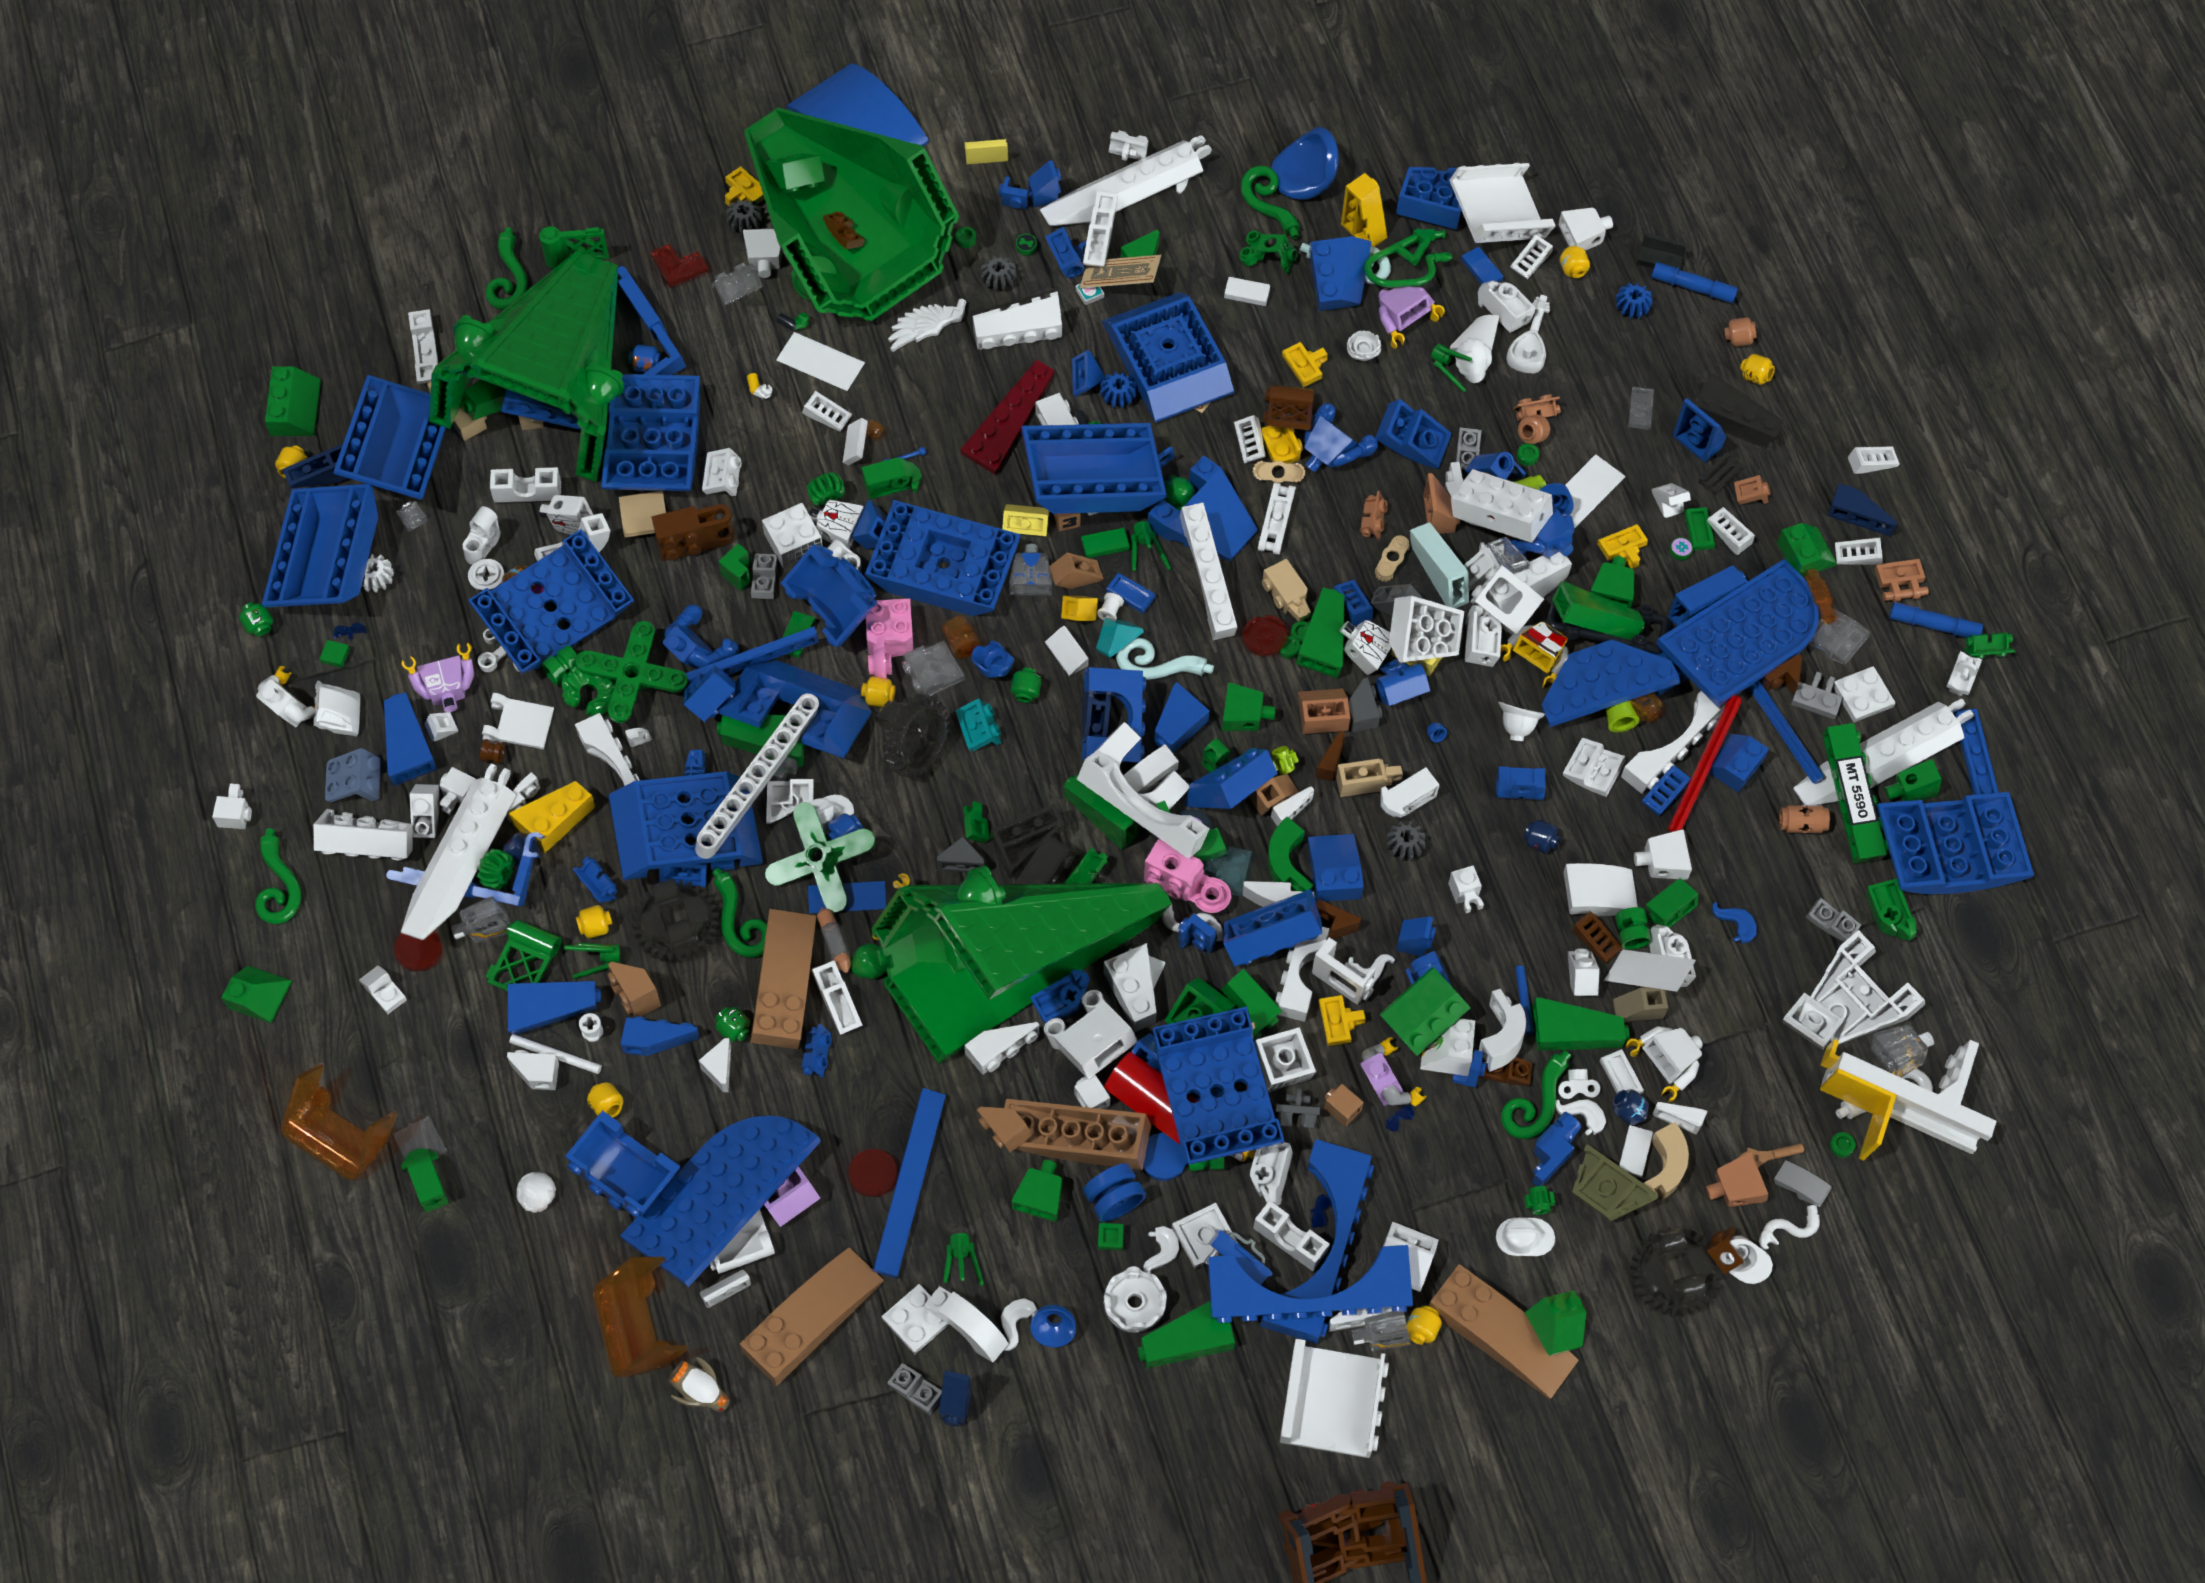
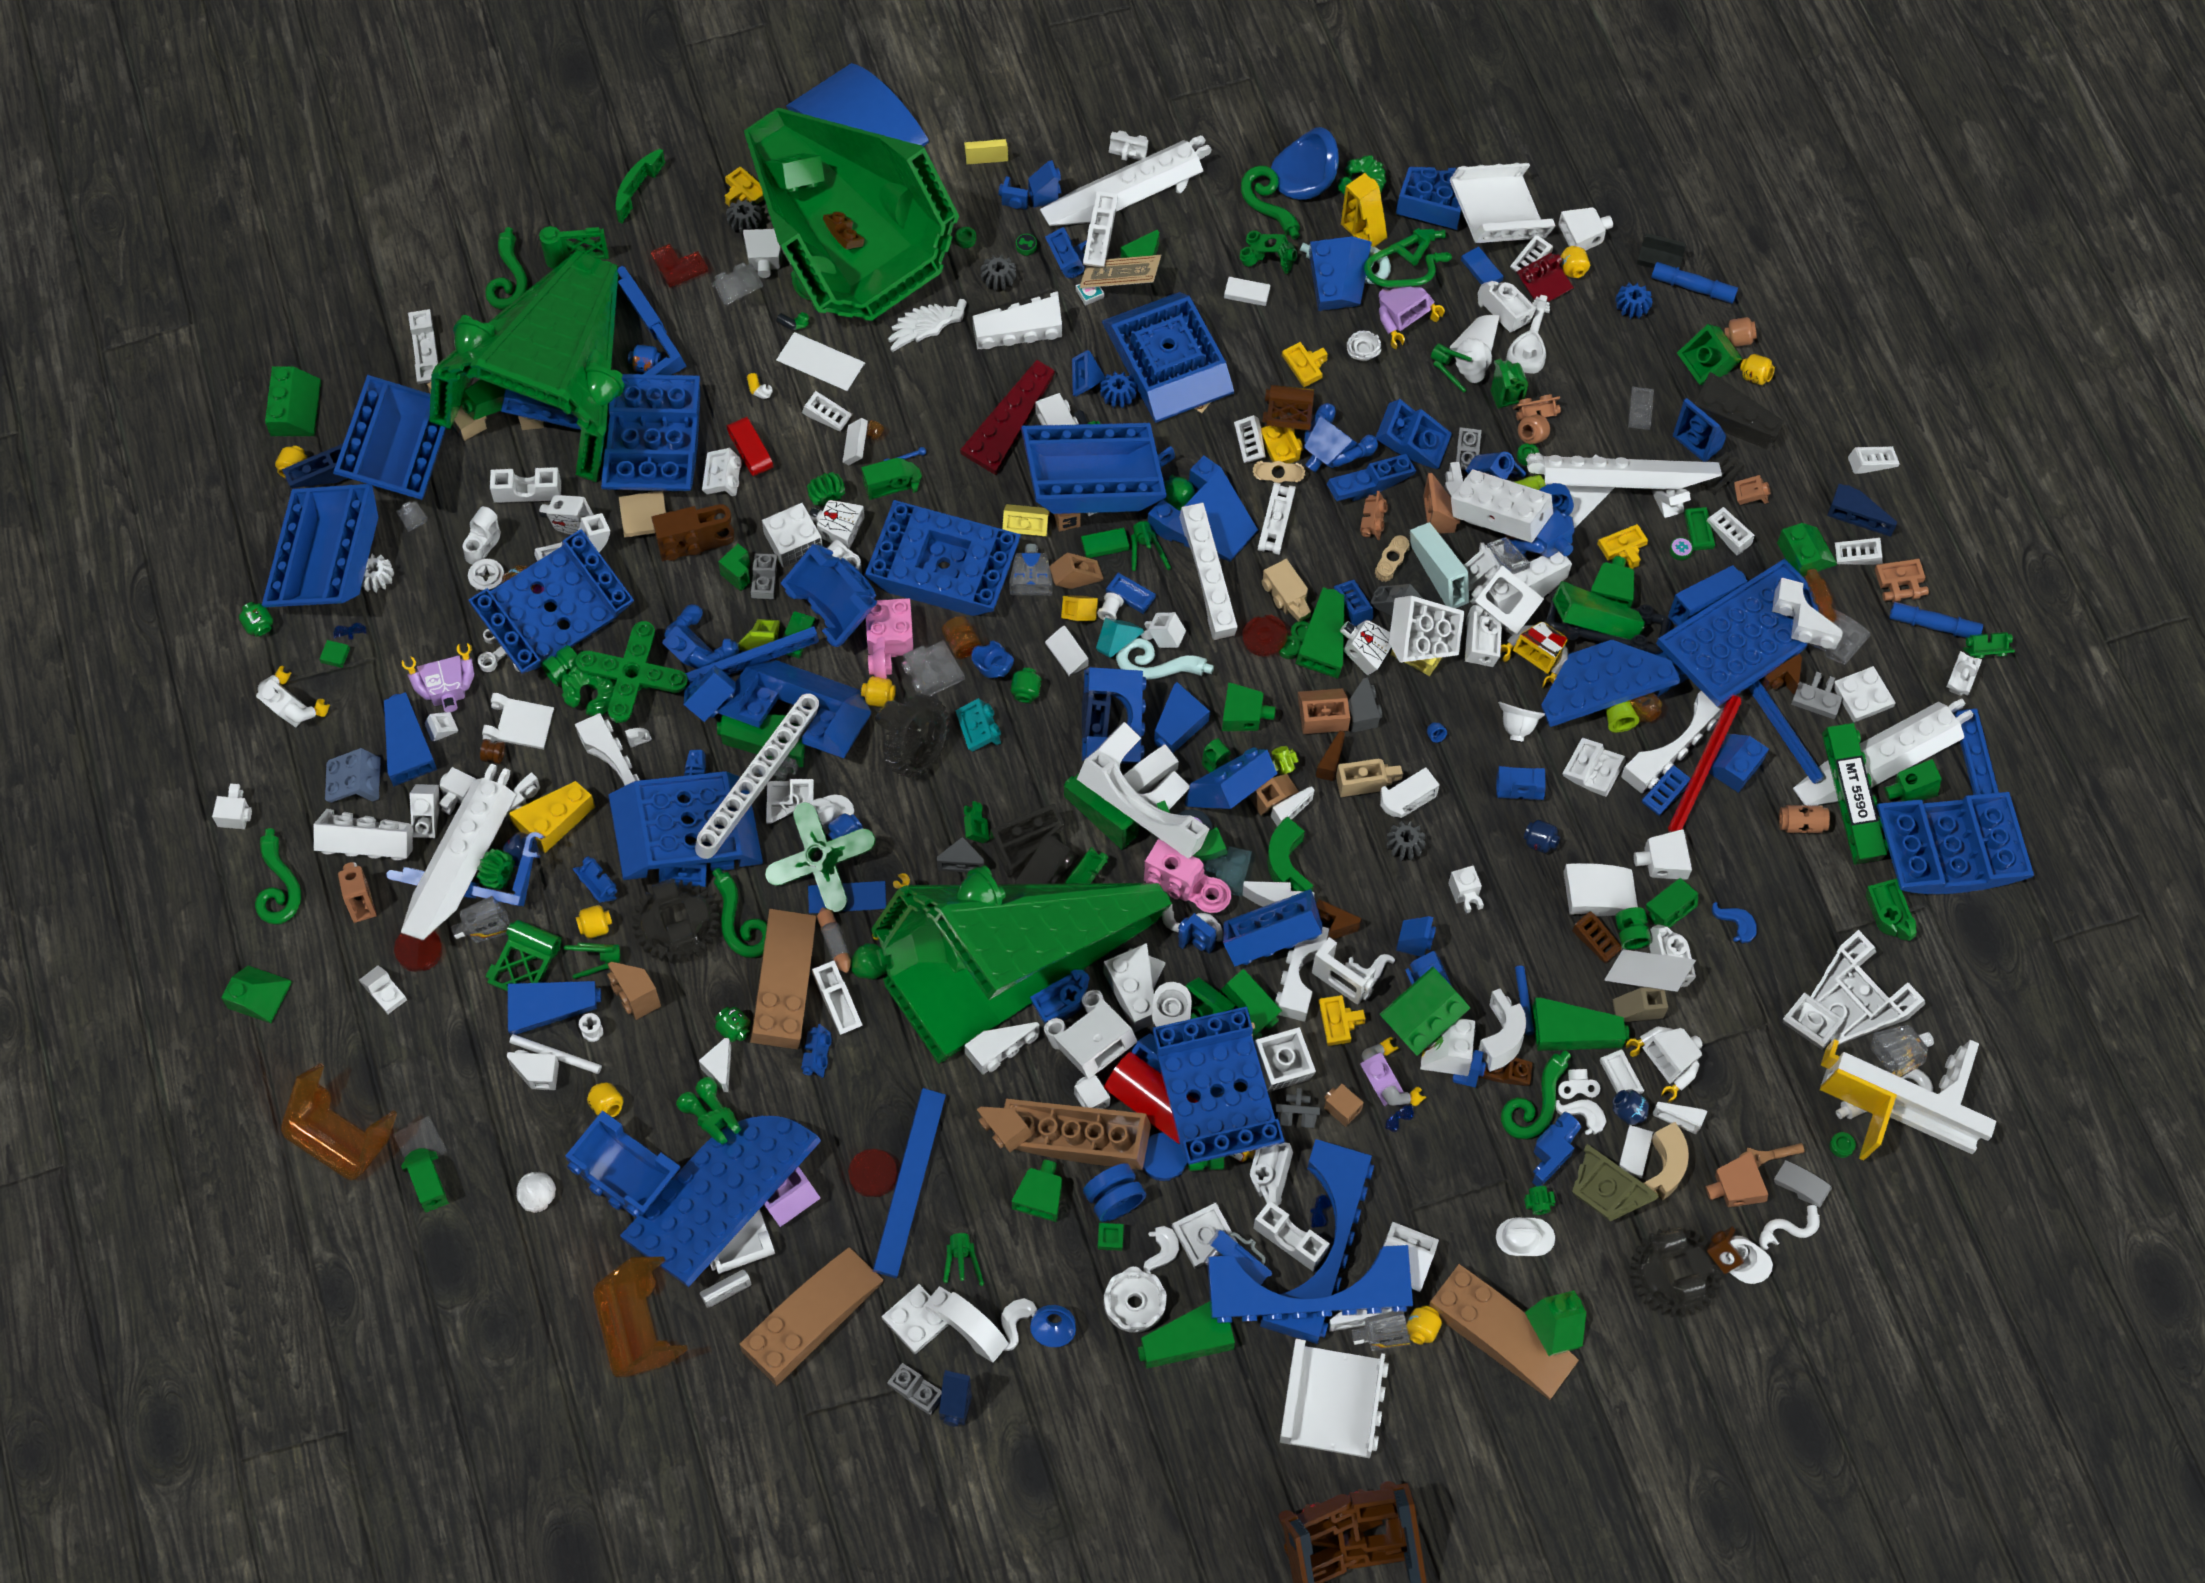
white slope [313,681,360,737] -> none
blue slope [620,1016,699,1056] -> none
animal [668,1357,730,1412] -> none
blue slope [851,500,887,549] -> none
blue slope [1307,834,1364,902] -> none
blue piece [1376,659,1430,706] -> none
white slope [1568,949,1599,996] -> none
light grey slope [1805,898,1861,942] -> none
none -> nougat torso [338,862,377,923]
none -> green slope [616,149,665,223]
none -> green piece [676,1077,741,1145]
none -> red beam [726,417,773,476]
none -> lime slope [738,619,780,651]
none -> white brick [1141,612,1186,648]
none -> white piece [1152,982,1191,1027]
none -> blue slope [1327,454,1416,501]
none -> green piece [1337,155,1386,195]
none -> green piece [1491,359,1528,409]
none -> dark red hinge [1516,253,1574,302]
none -> white hinge [1526,453,1722,489]
none -> green slope [1677,324,1743,385]
none -> white arch [1772,578,1843,650]

